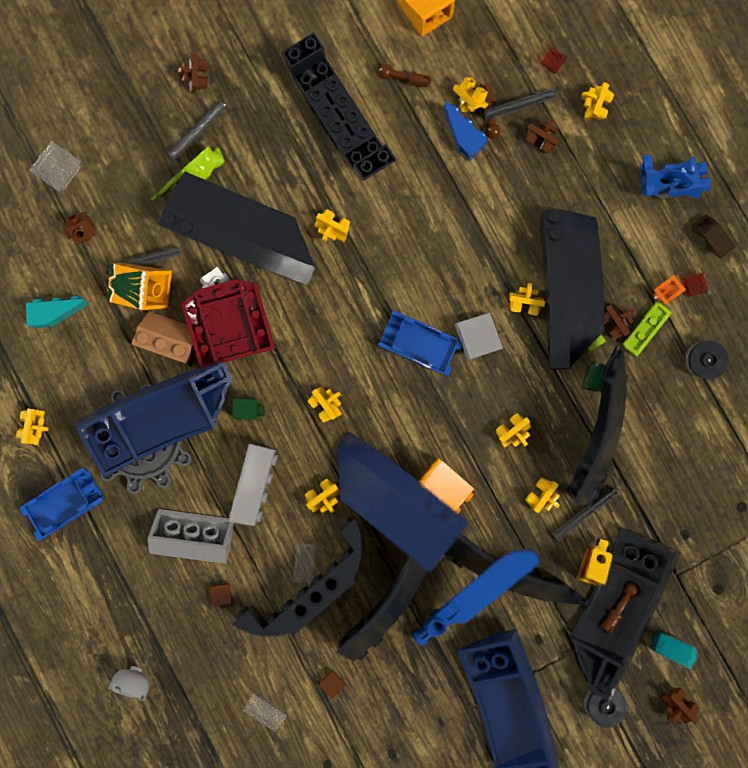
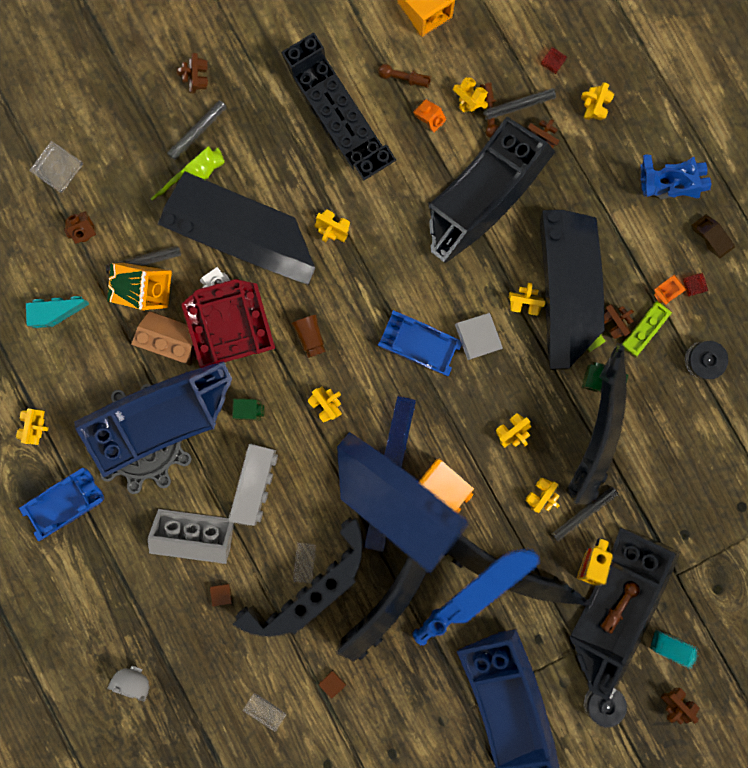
yellow hips [305,479,340,513] -> none
blue slope [444,102,487,161] -> none
none -> reddish brown plant [291,314,326,358]
none -> clear blue plate [364,396,416,552]
none -> orange bracket [413,99,446,132]
none -> black slope [429,117,555,263]

